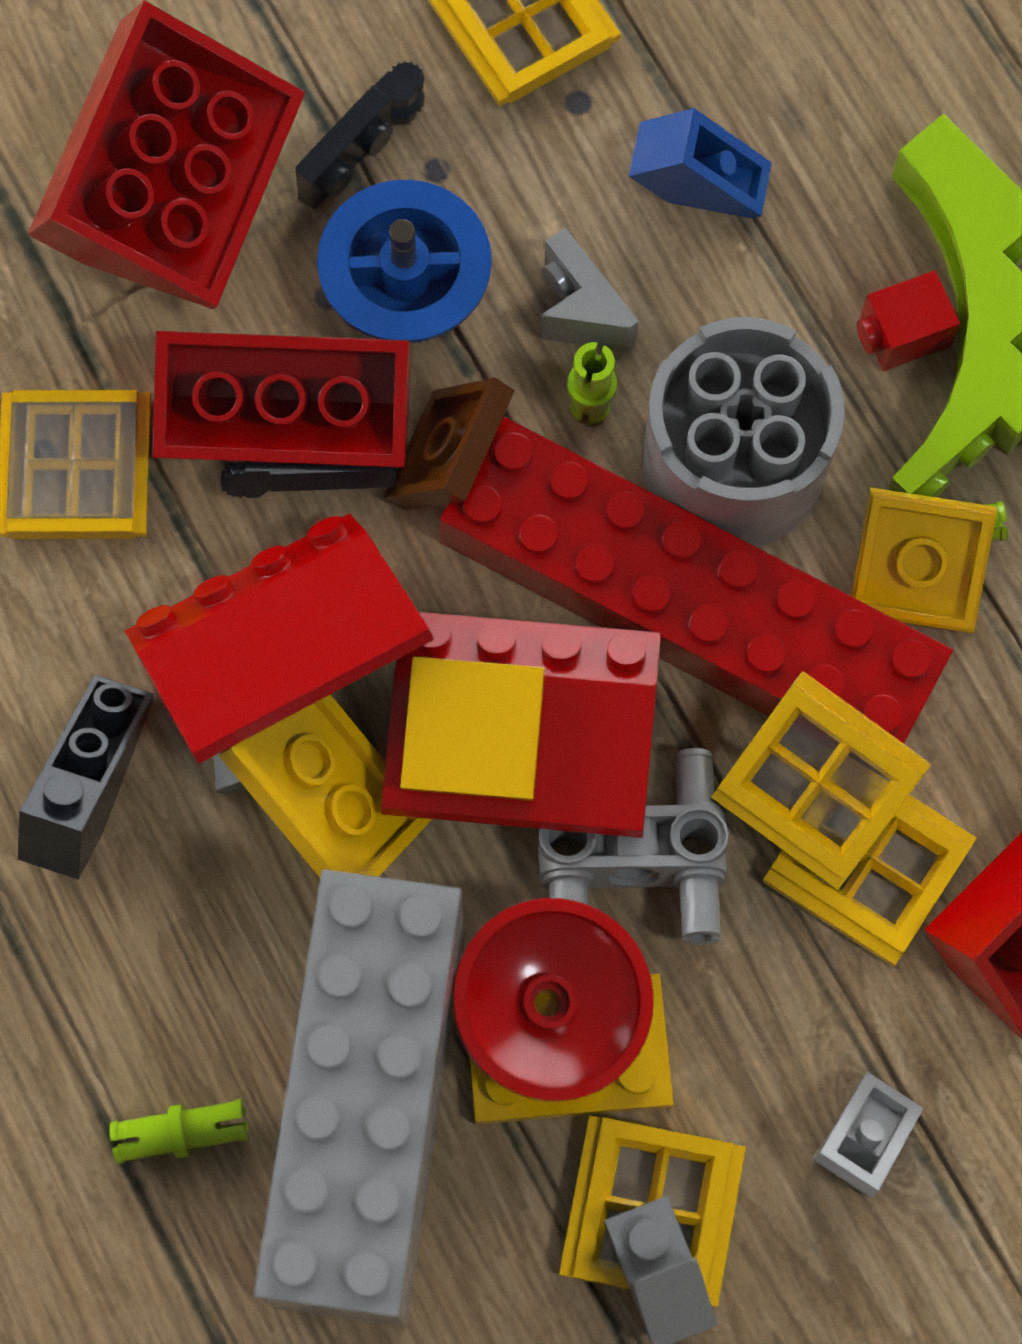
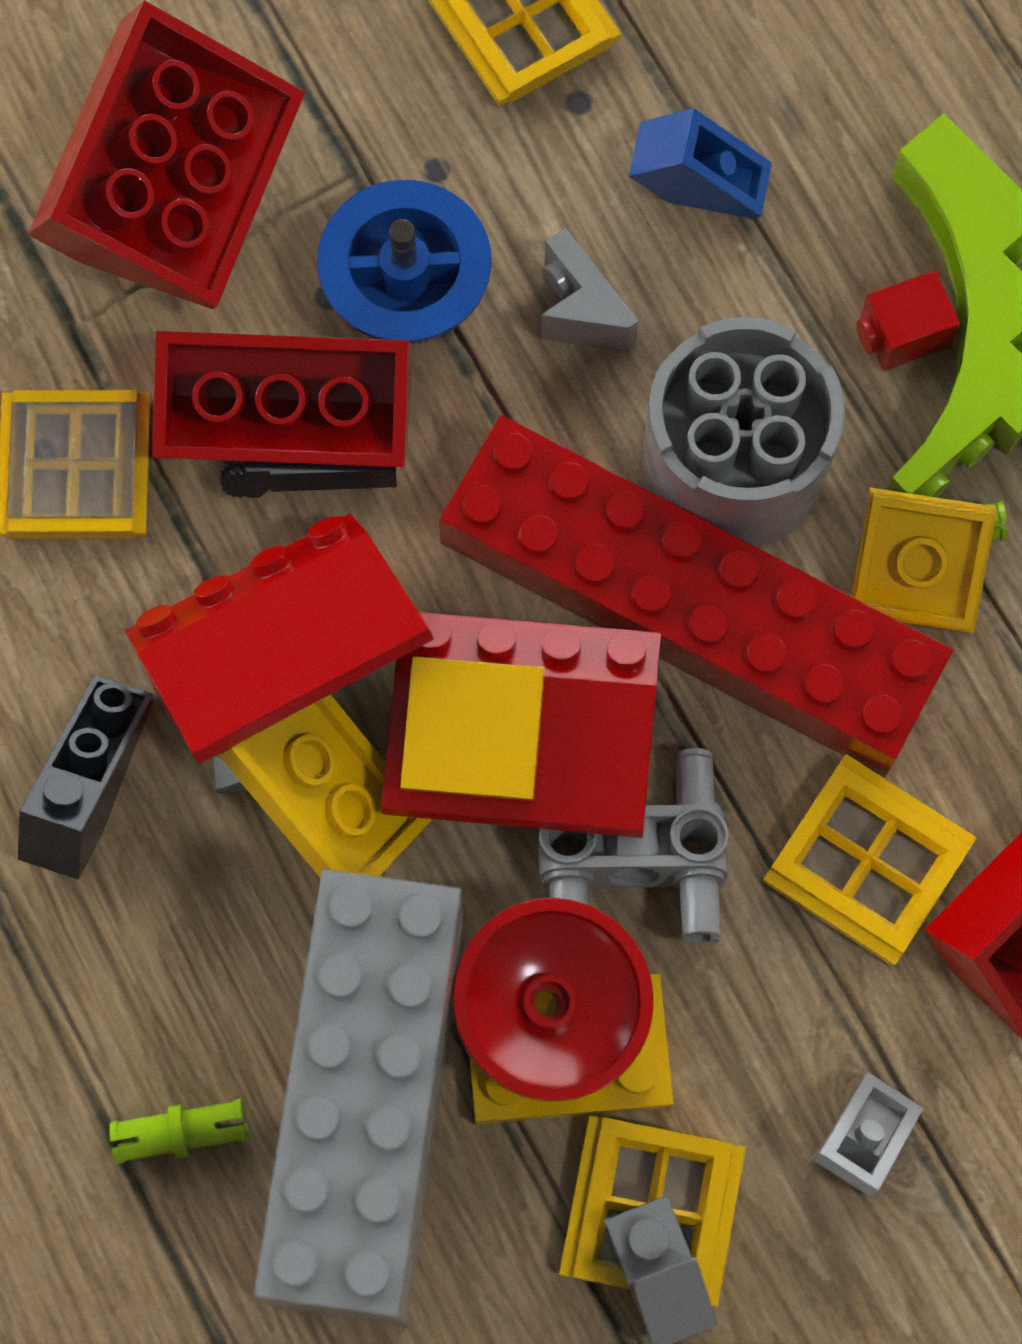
black hinge [295,61,425,210] -> none
reddish brown tile [384,377,515,510] -> none
lime pin [567,342,617,426] -> none
yellow piece [711,671,931,890] -> none

